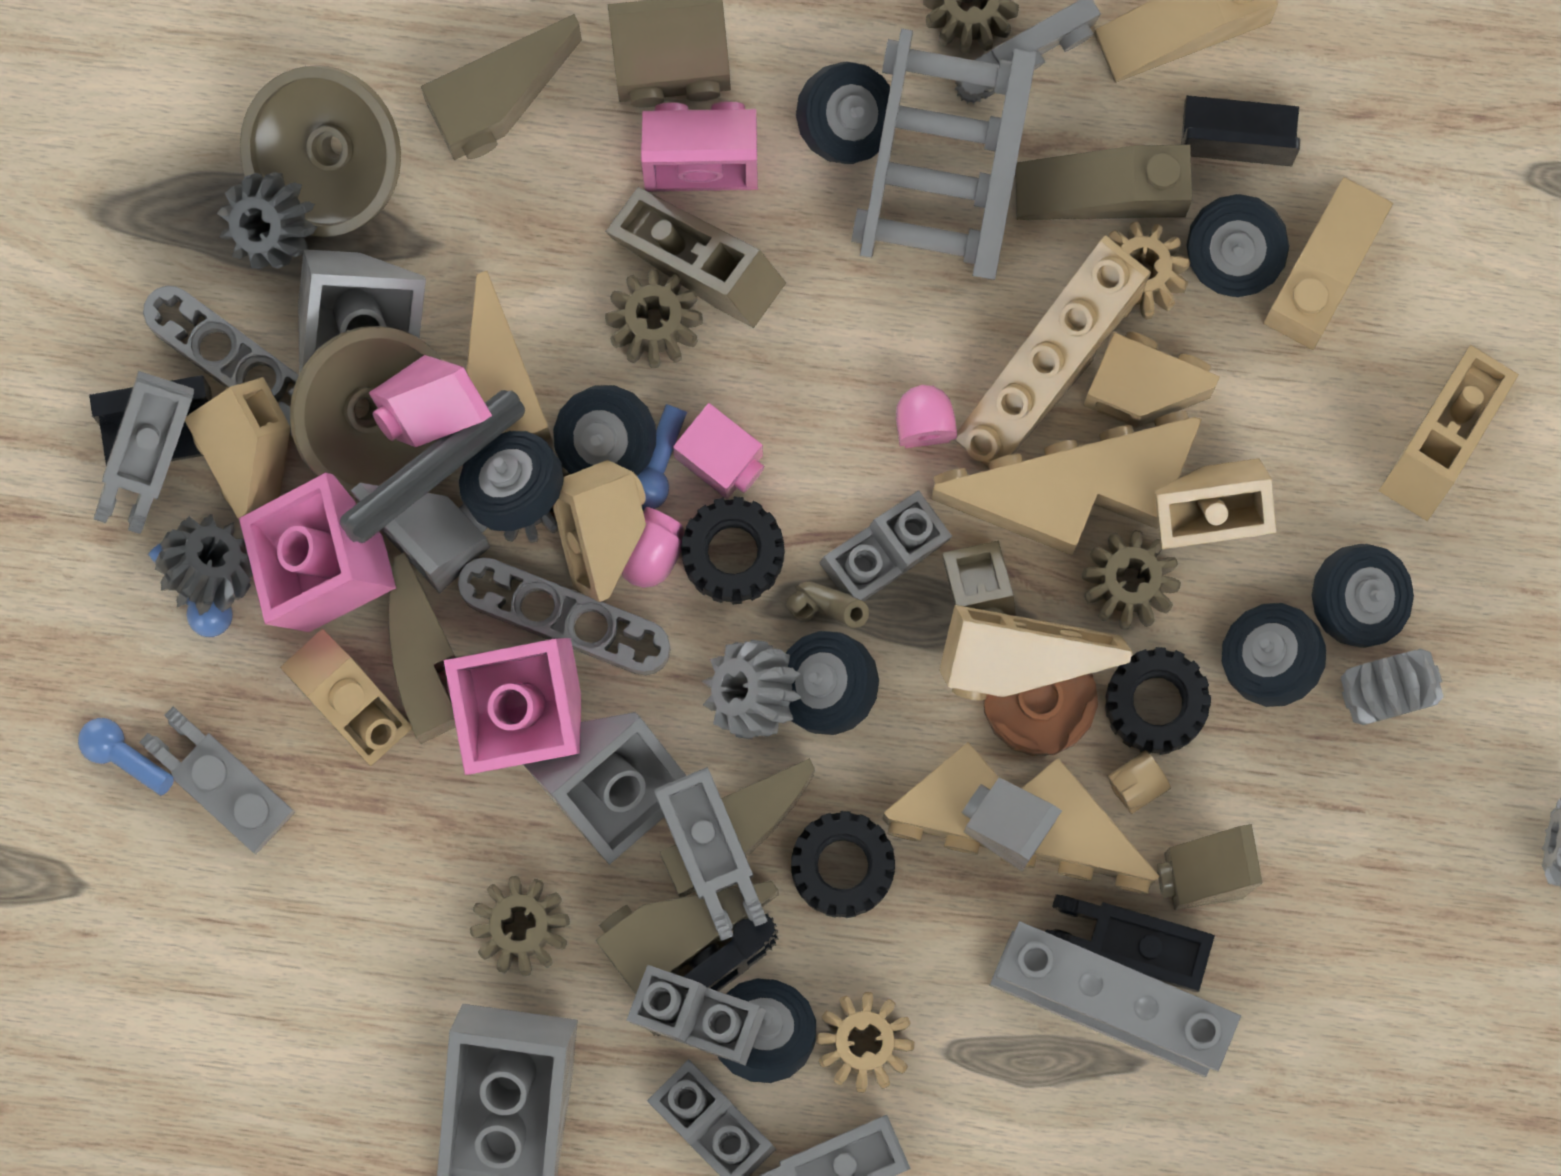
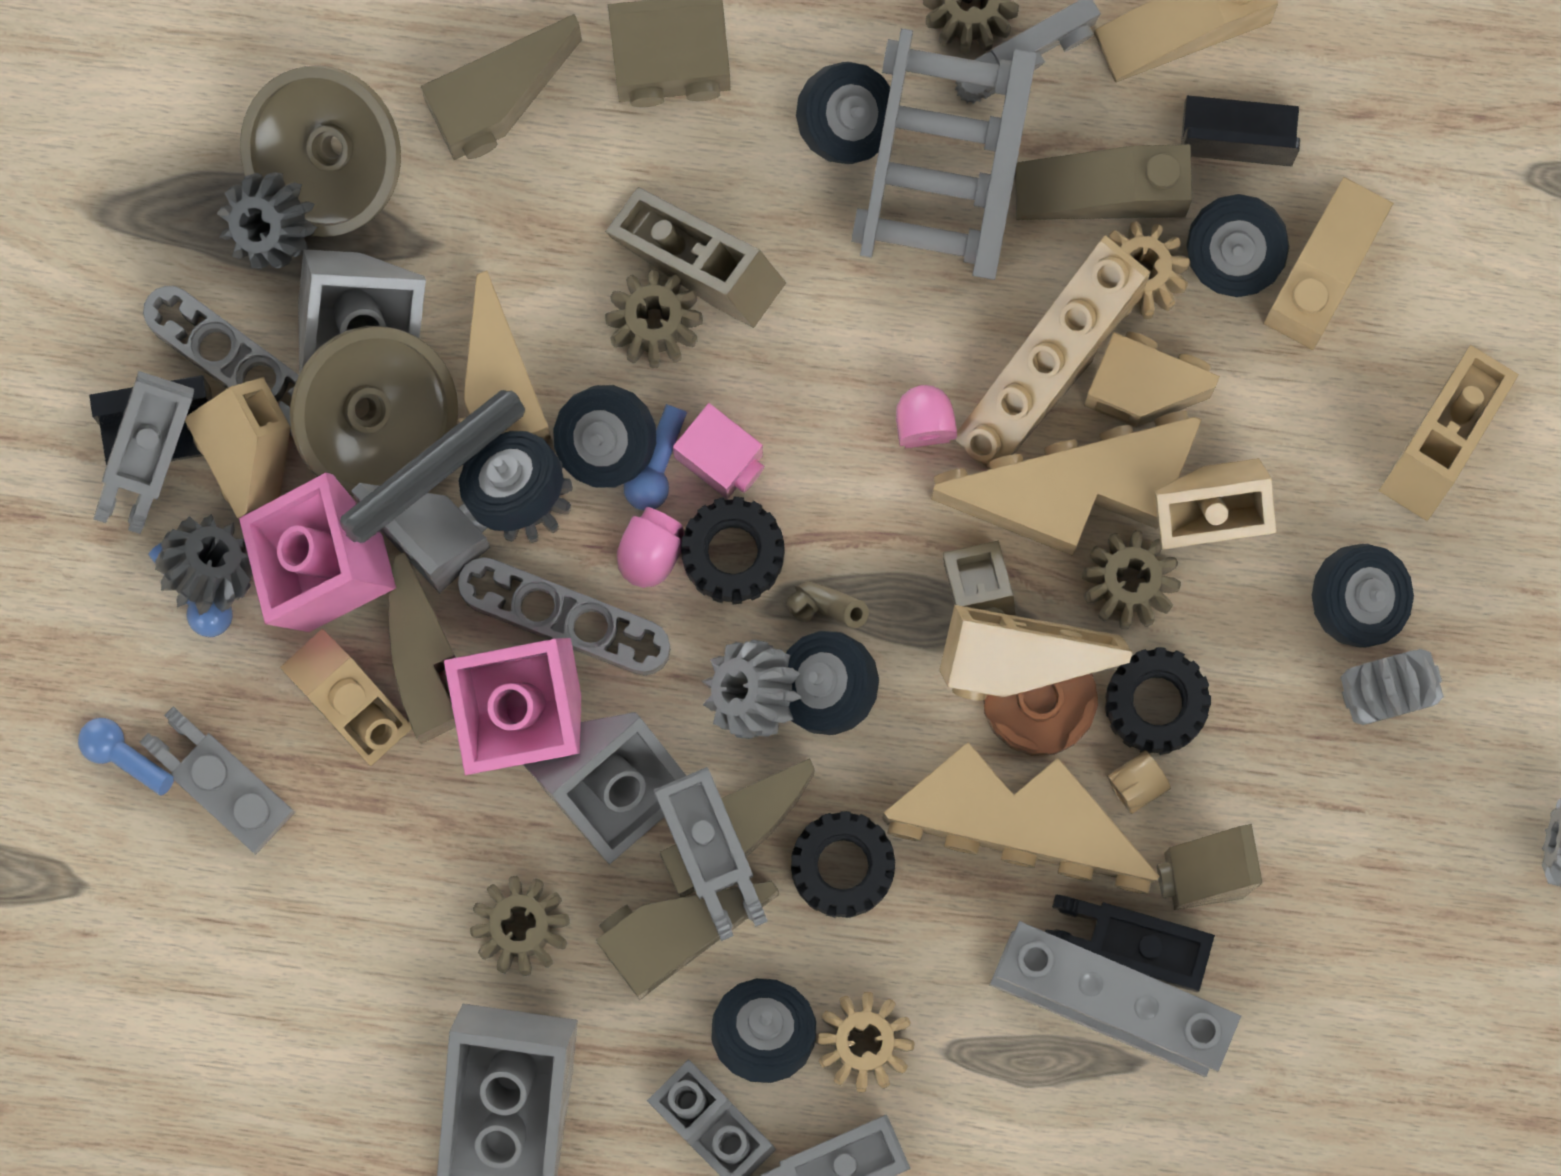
bright pink slope [369,355,492,447] -> none
tan slope [553,460,646,602] -> none
light grey slope [627,965,766,1066] -> none
bright pink slope [641,102,758,192] -> none
black hinge [650,913,779,1036] -> none
light grey slope [819,490,952,601] -> none
light grey slope [962,778,1062,871] -> none
black wheel [1221,603,1326,707] -> none

